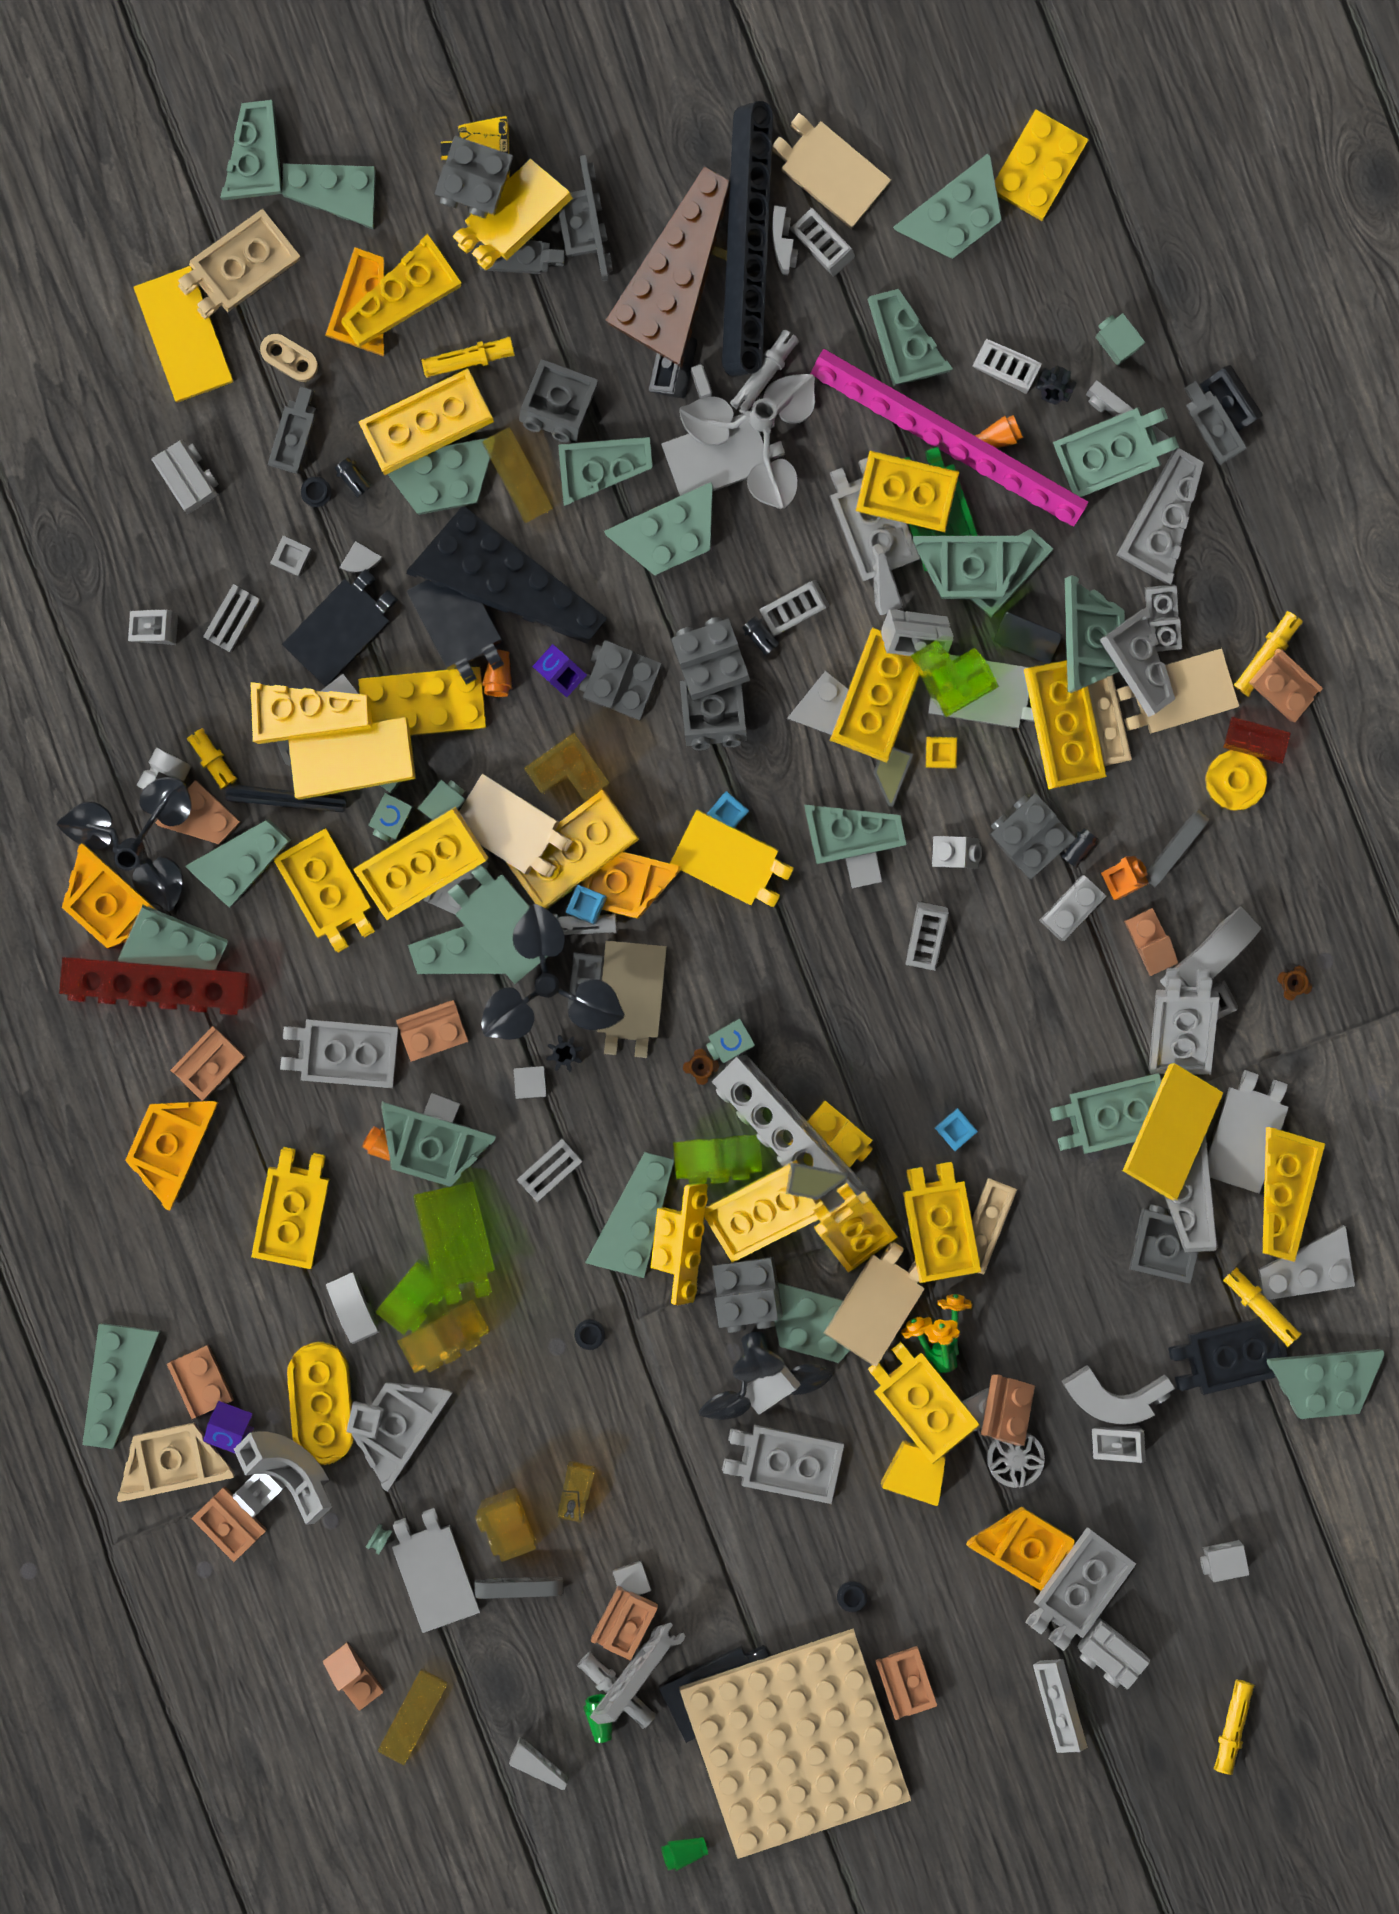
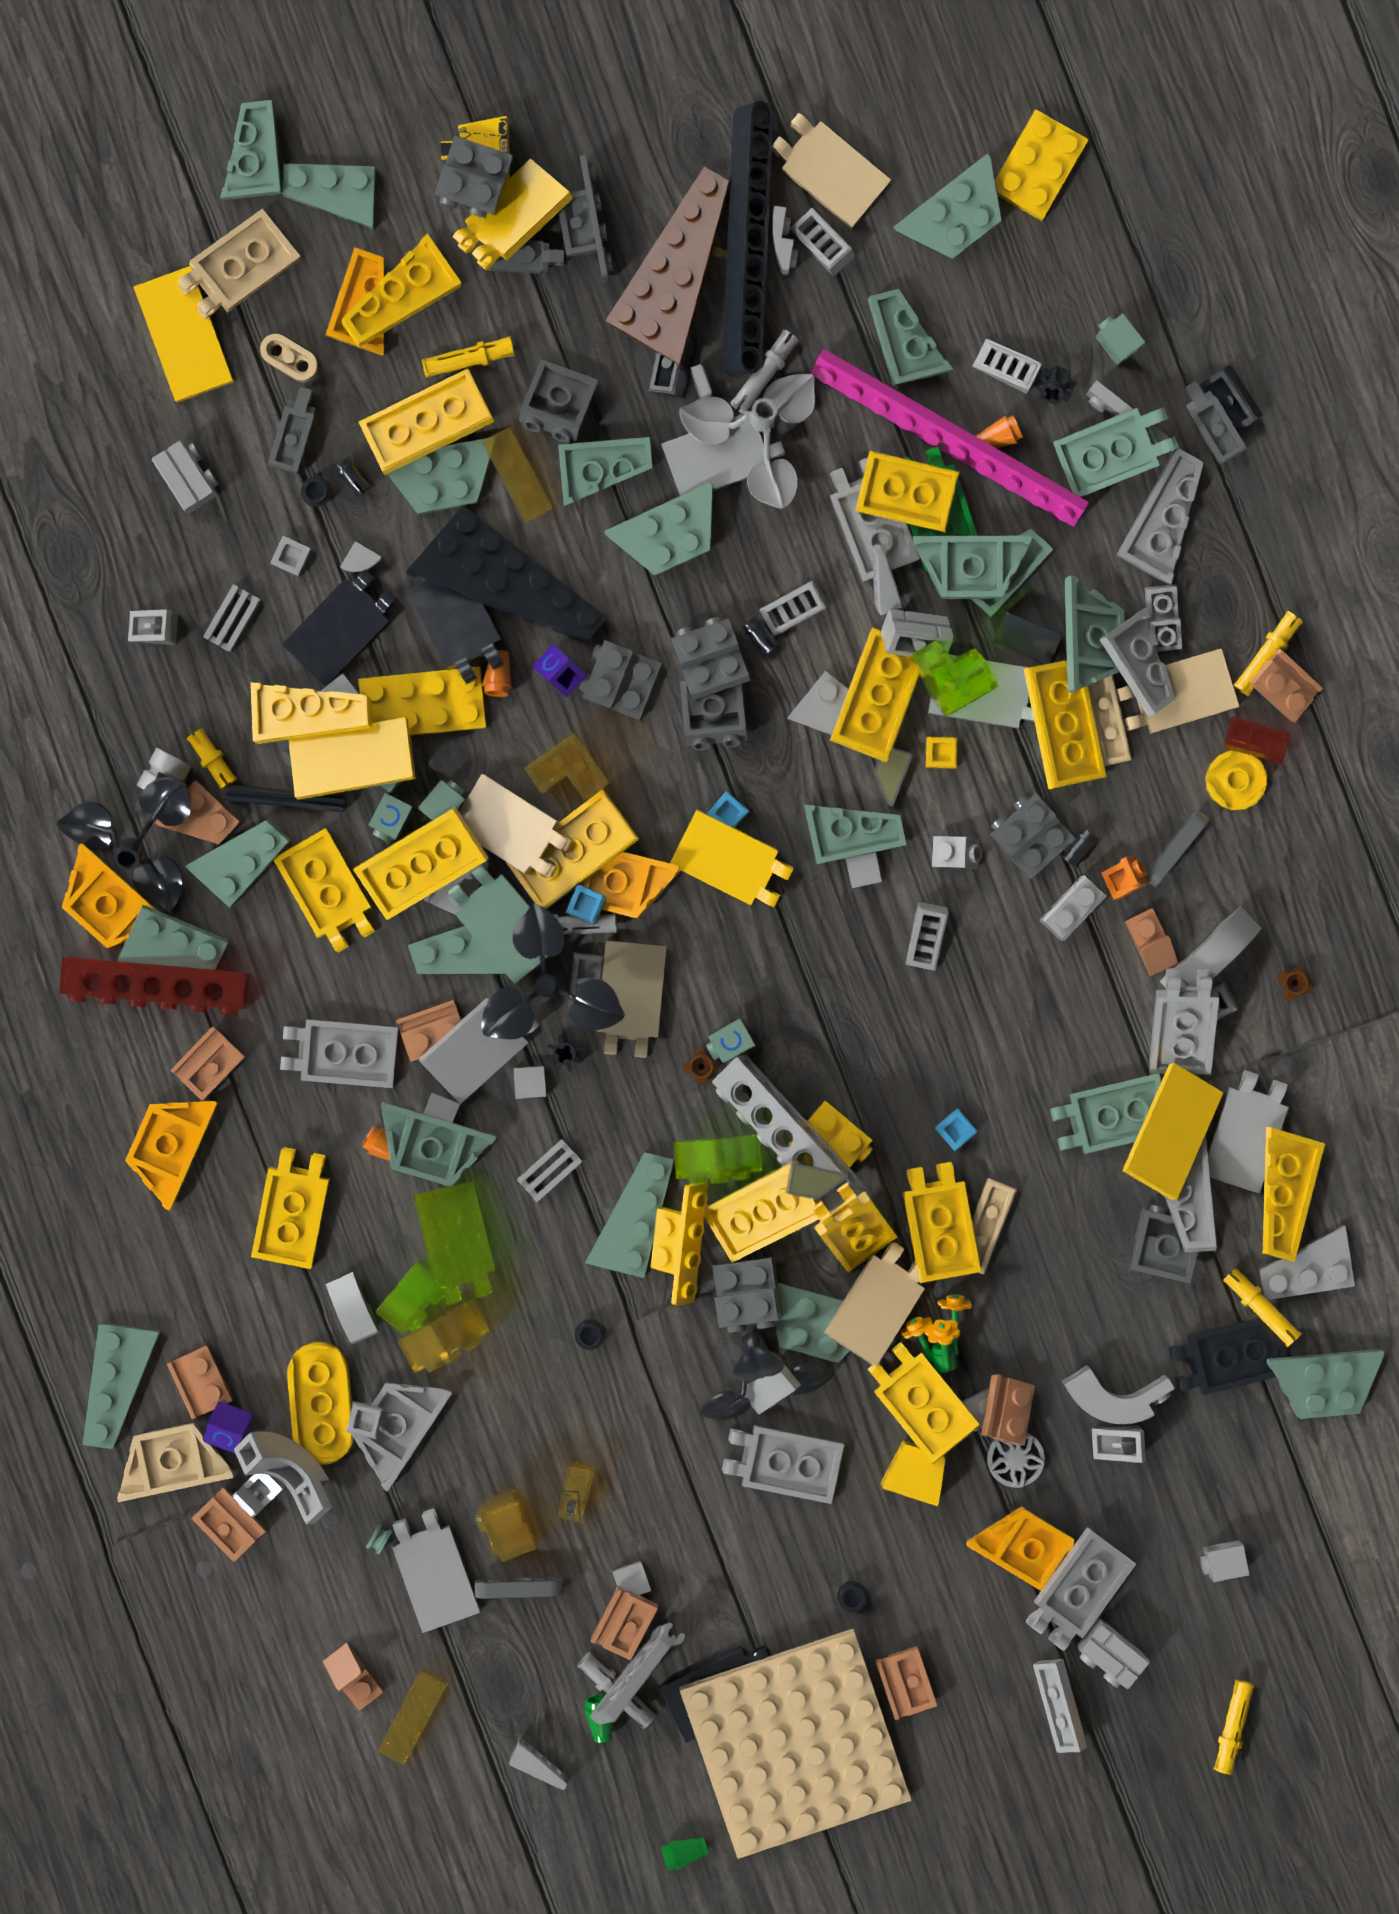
none -> light grey tile [419,998,540,1104]

